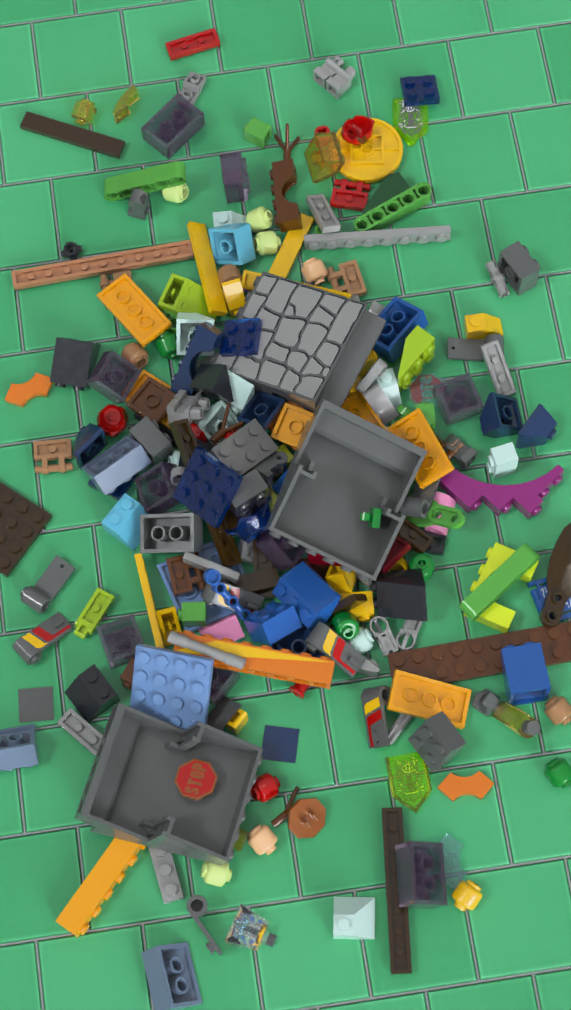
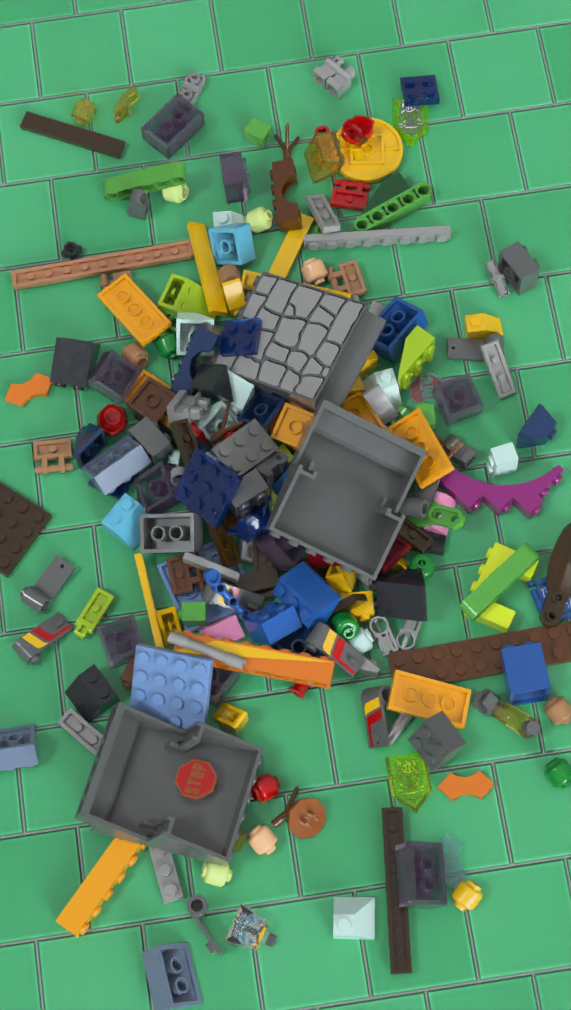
dark grey sticker [18,686,54,723] -> none
red plate [165,28,220,61] -> none
dark grey sticker [207,696,242,730] -> none
yellowish green head [253,231,281,255] -> none
dark blue sticker [261,725,299,763] -> none
light grey piece [356,358,387,394] -> none
green tile [360,507,382,529] -> none
dark blue slope [479,392,523,438] -> none

